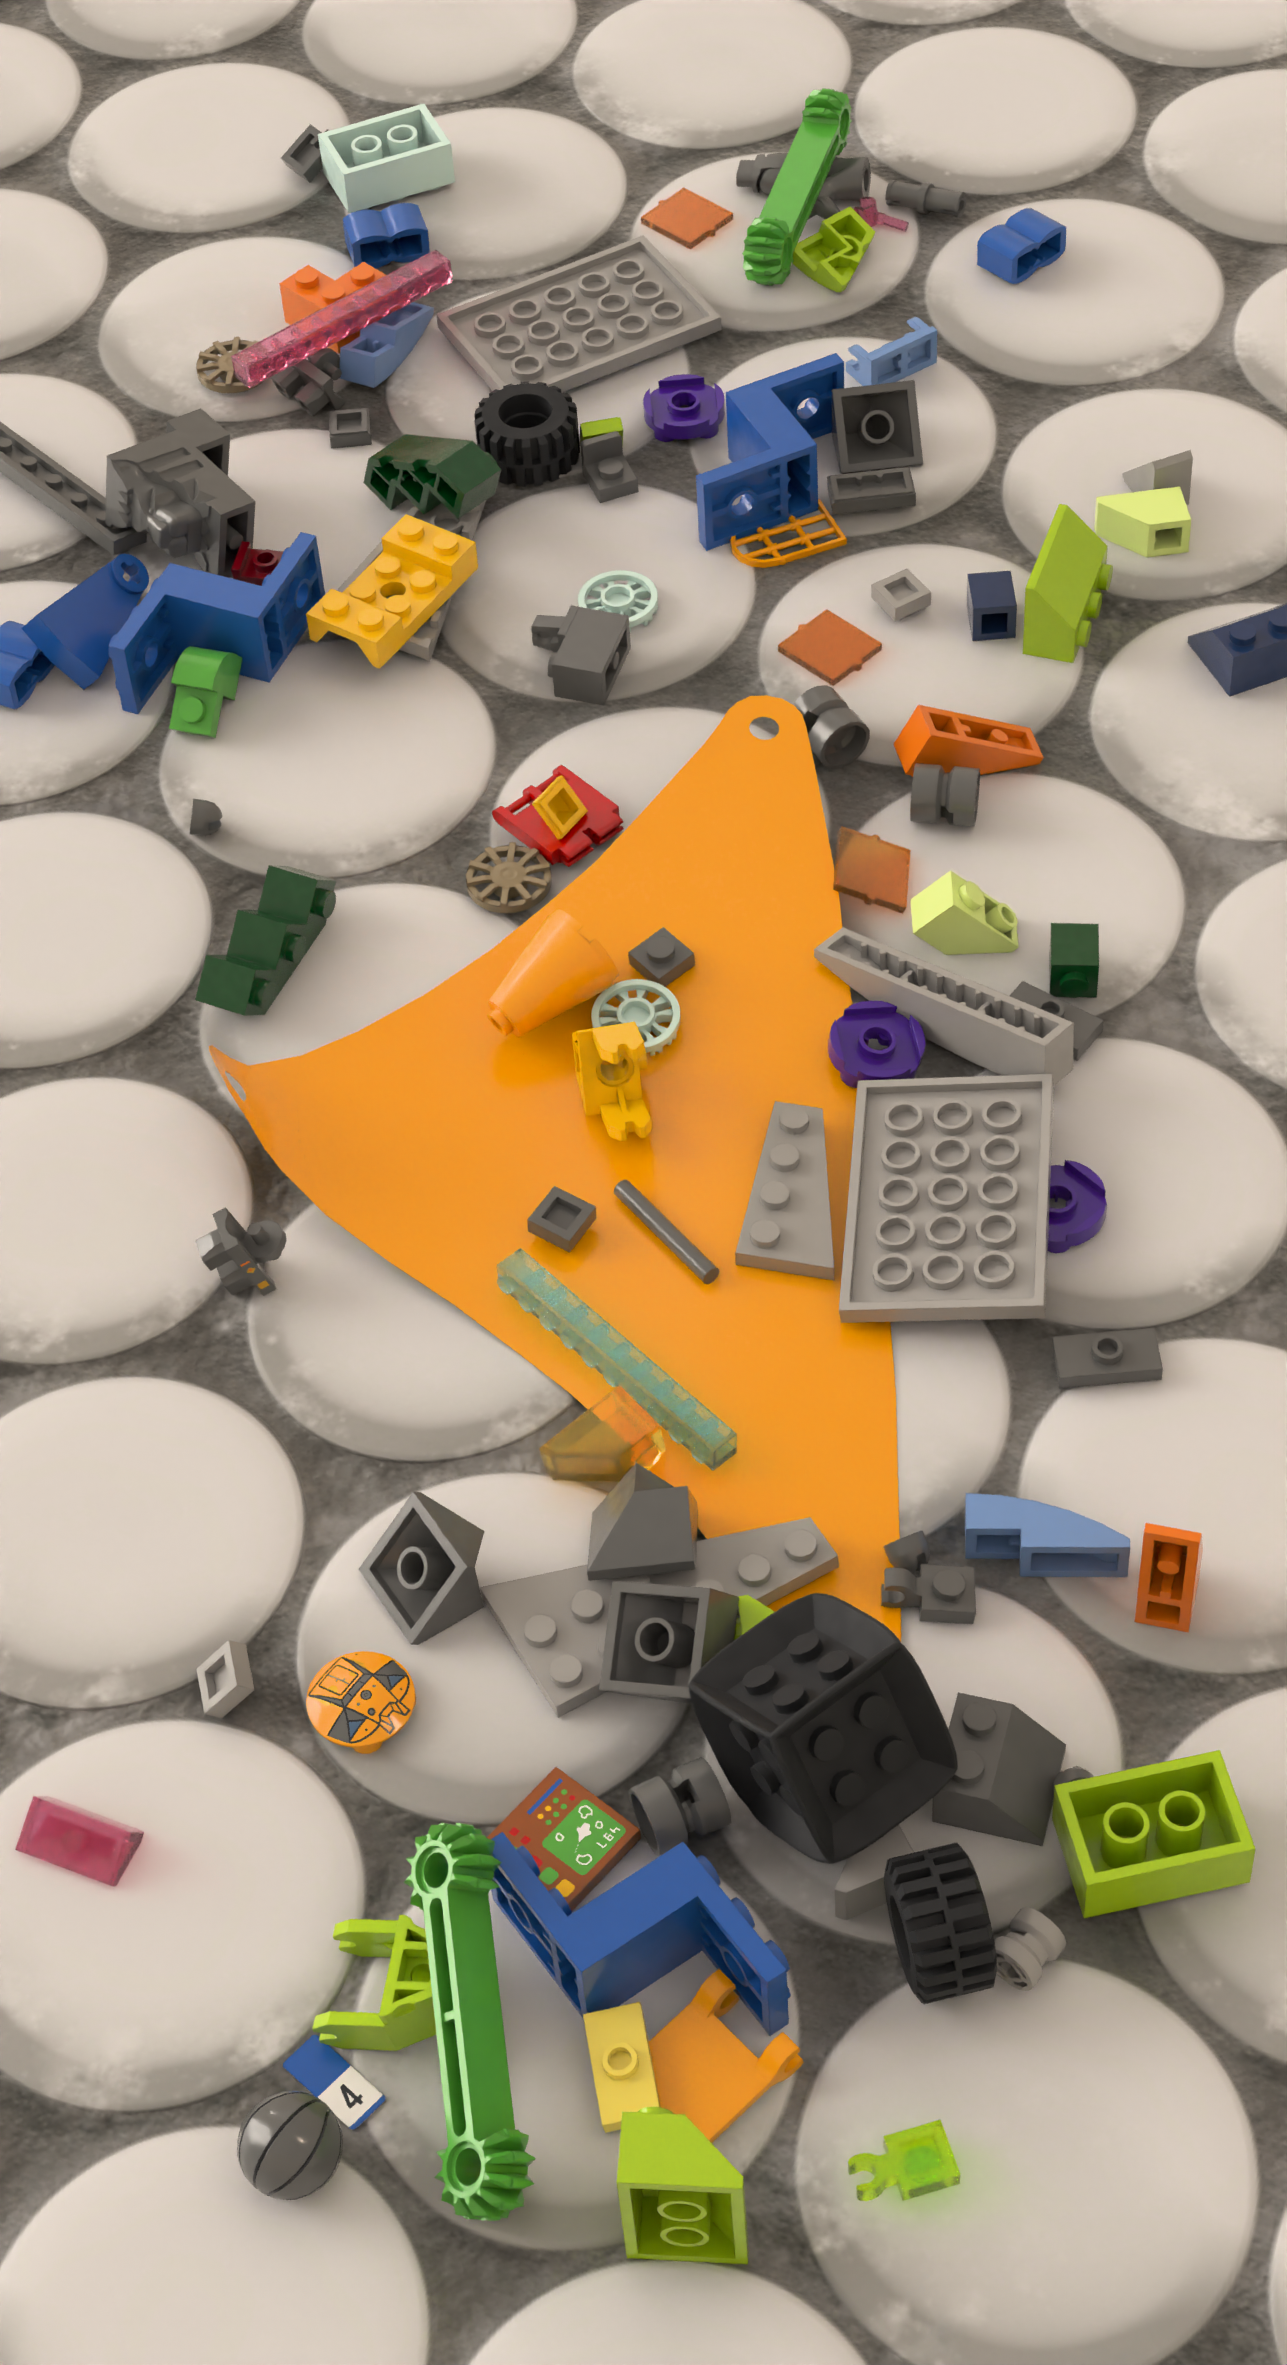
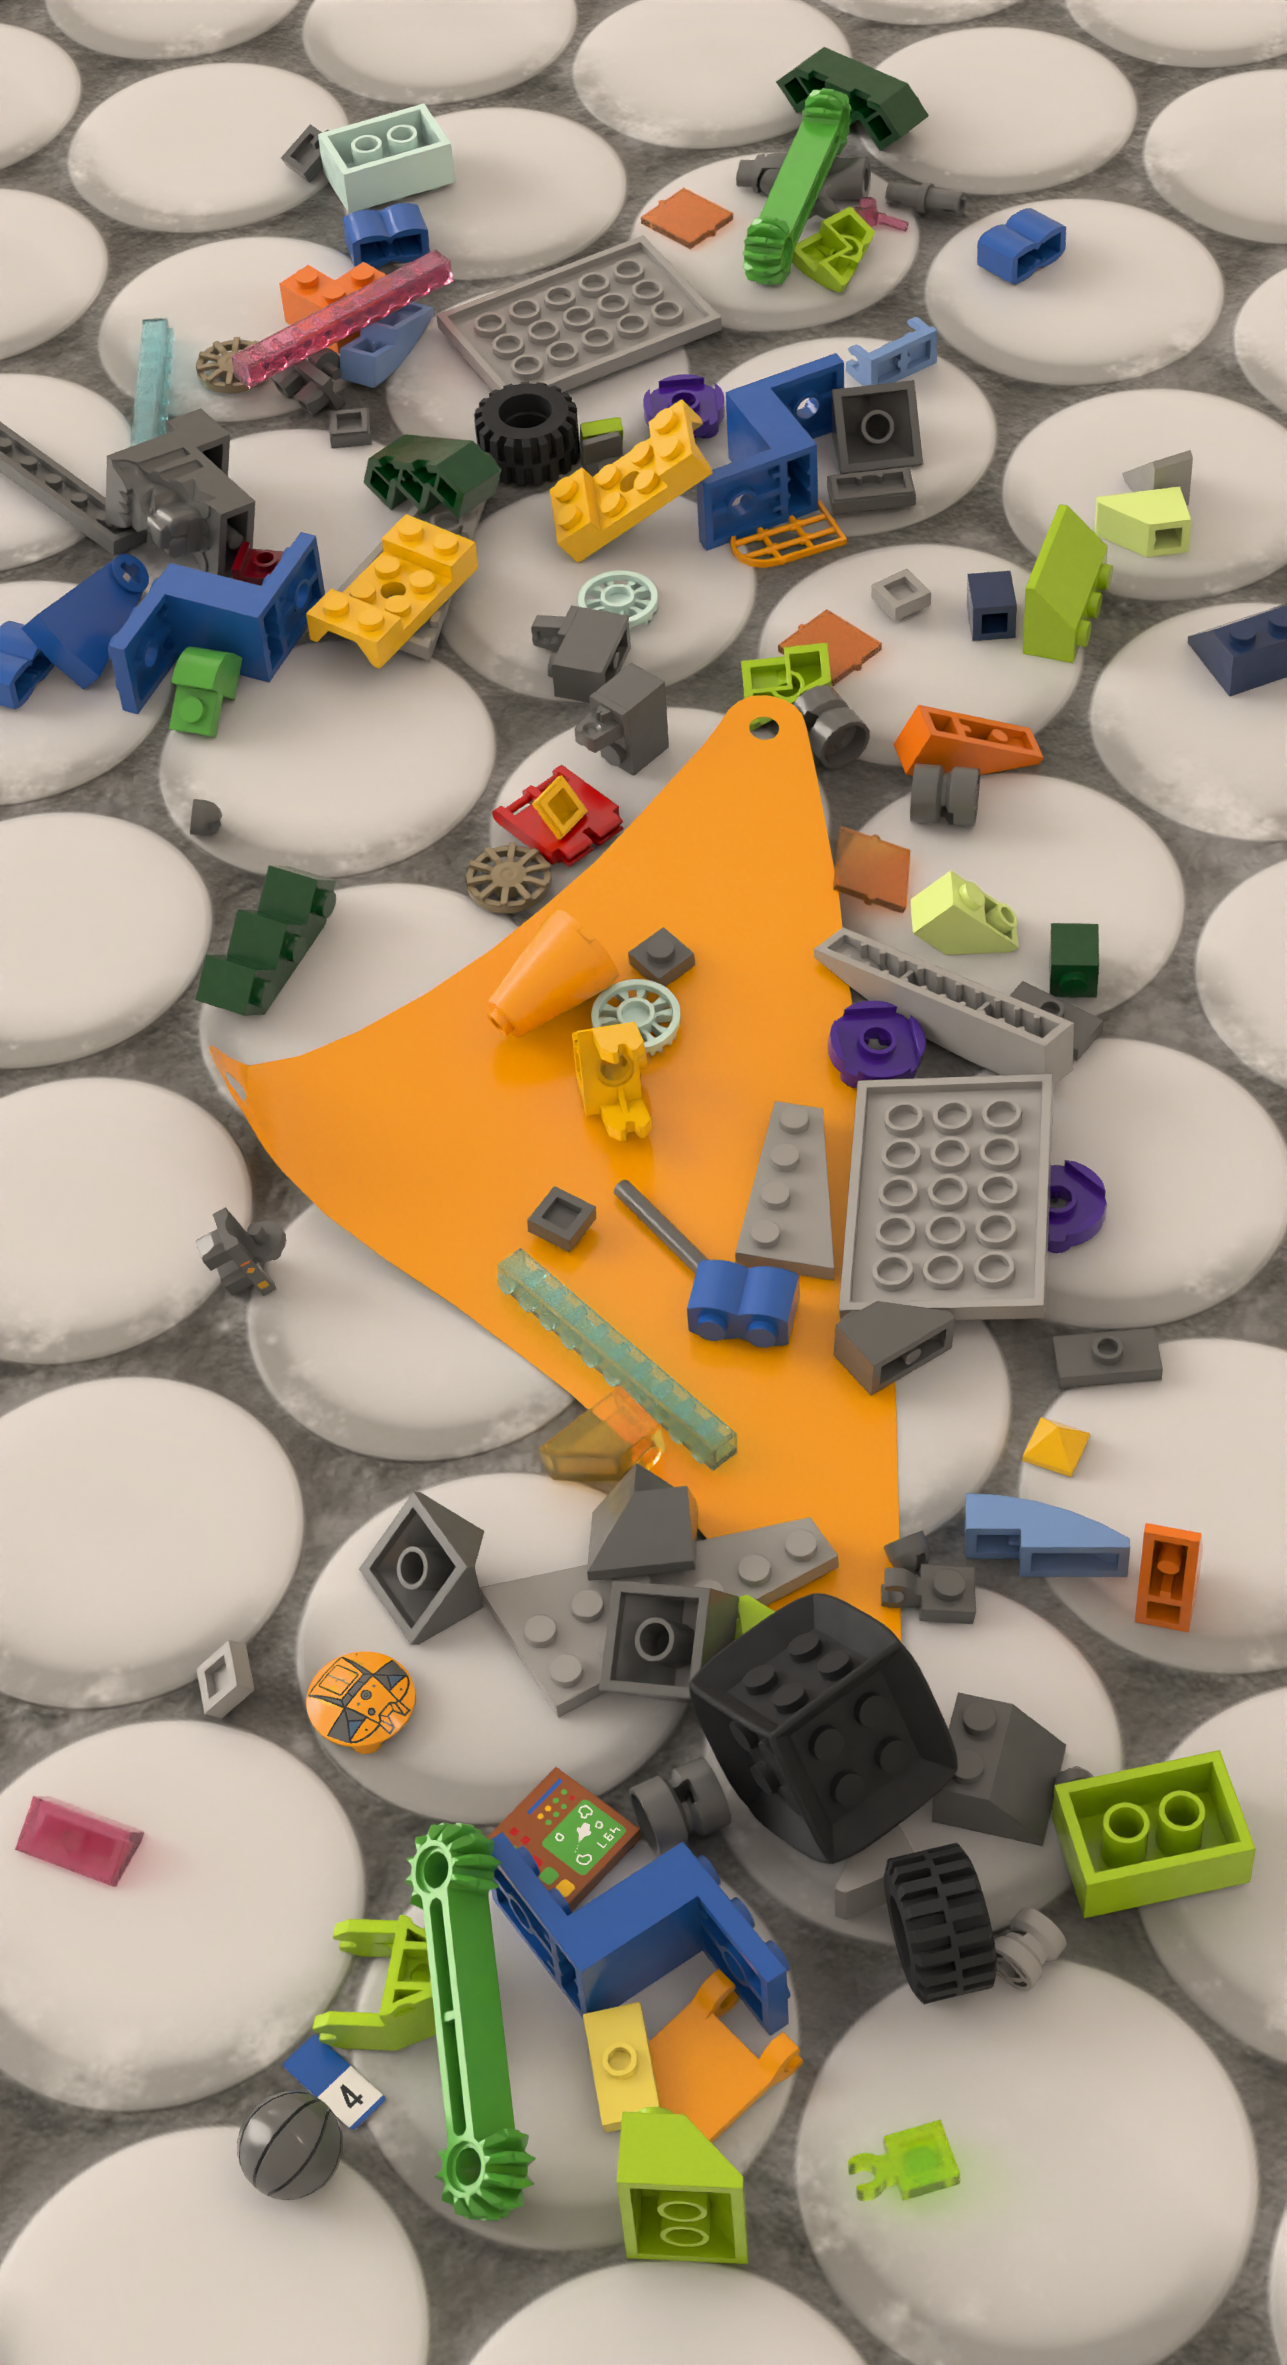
none -> clear light blue piece [130,318,175,447]
none -> yellow piece [549,399,712,563]
none -> dark grey hinge [574,663,669,776]
none -> blue brick [687,1260,800,1348]
none -> lime slope [741,643,832,730]
none -> dark green brick [776,47,929,151]
none -> dark grey slope [833,1301,955,1396]
none -> yellow slope [1022,1417,1090,1477]

